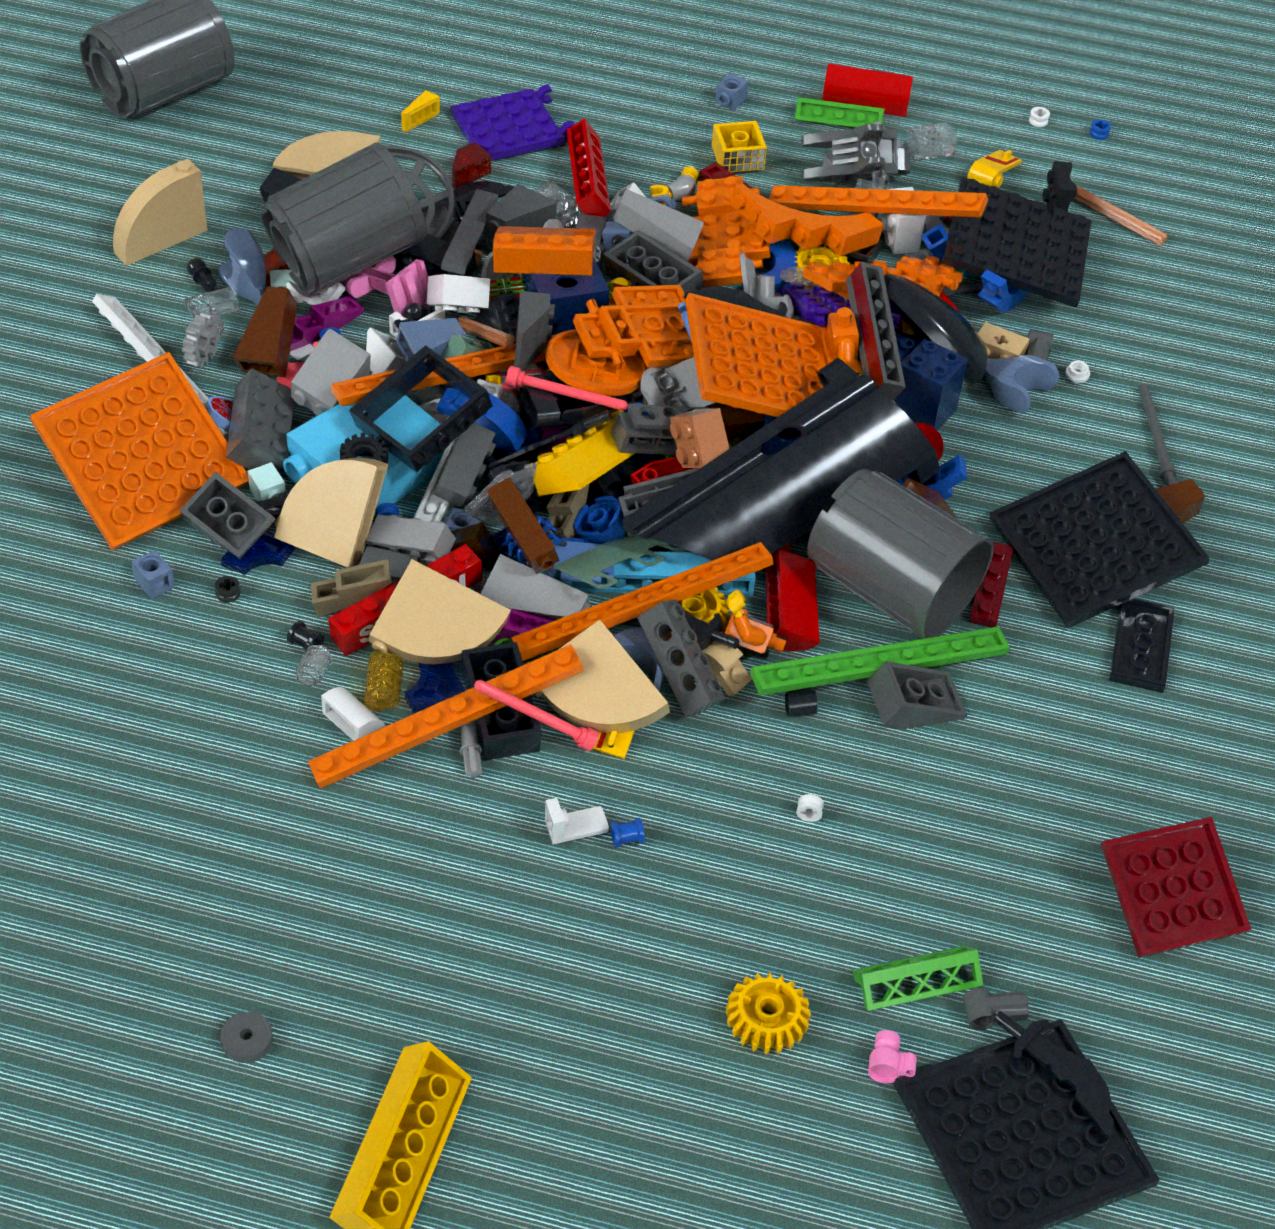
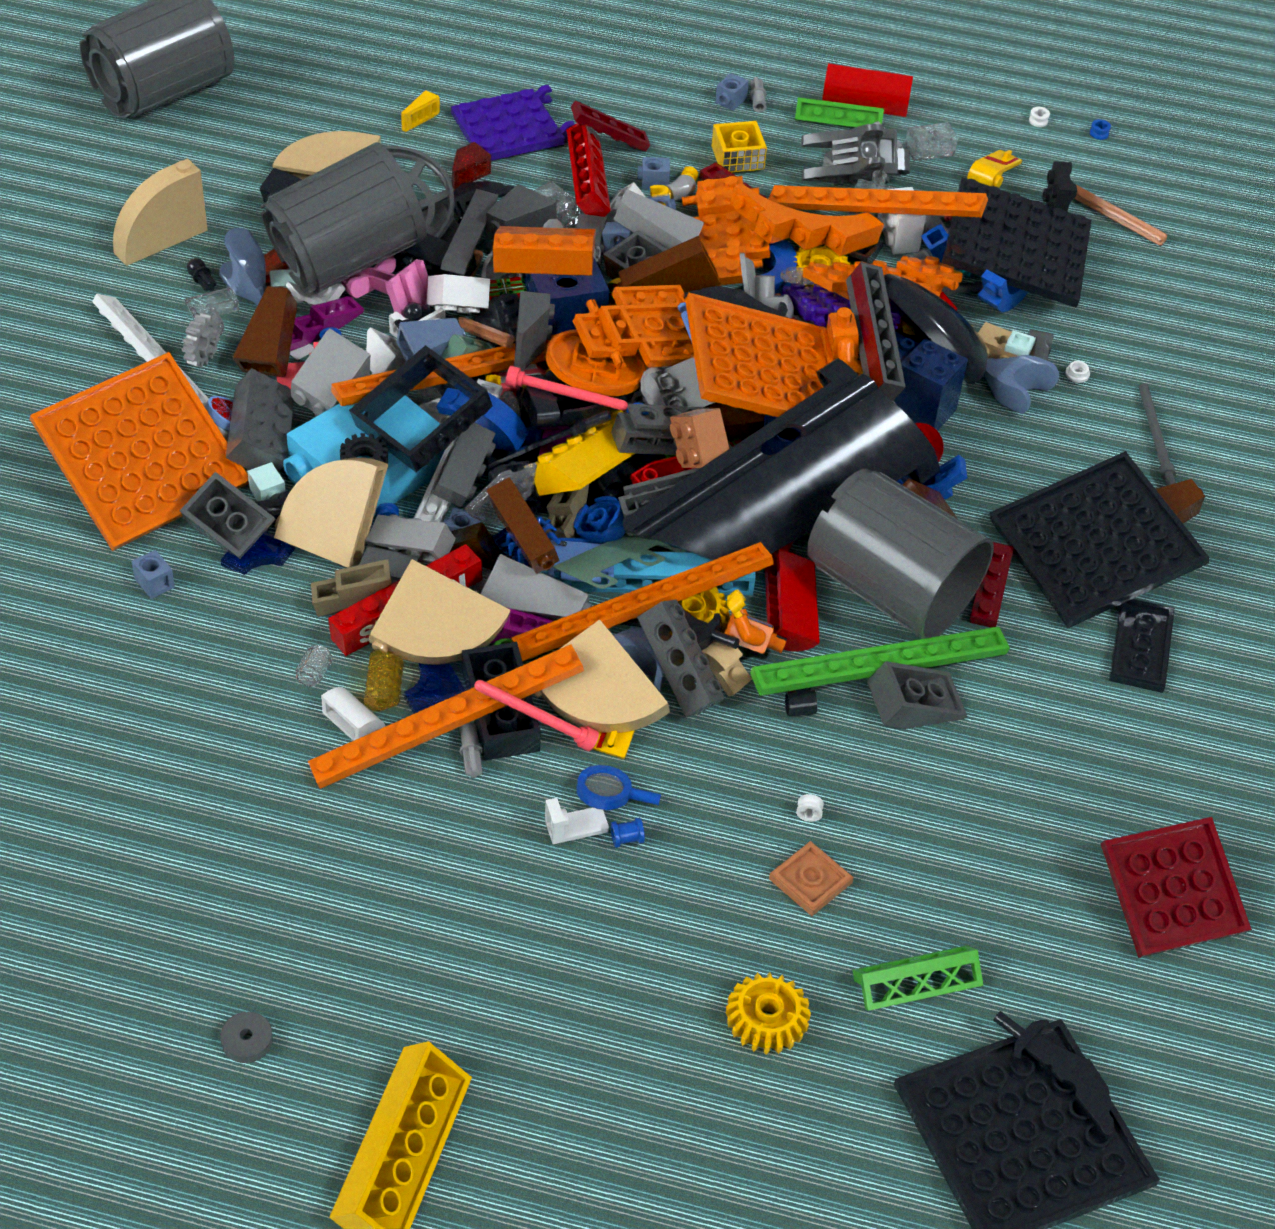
pearl dark grey bush [215,576,241,603] -> none
black bush [287,621,324,655] -> none
bright pink piece [868,1030,917,1084] -> none
dark grey piece [963,989,1029,1030] -> none
none -> dark red plate [571,100,651,152]
none -> blue piece [576,765,661,810]
none -> reddish brown slope [618,236,721,293]
none -> sand blue brick [637,157,670,189]
none -> light grey axle [750,77,767,113]
none -> nougat tile [769,841,854,916]
none -> light aqua tile [1004,330,1036,356]

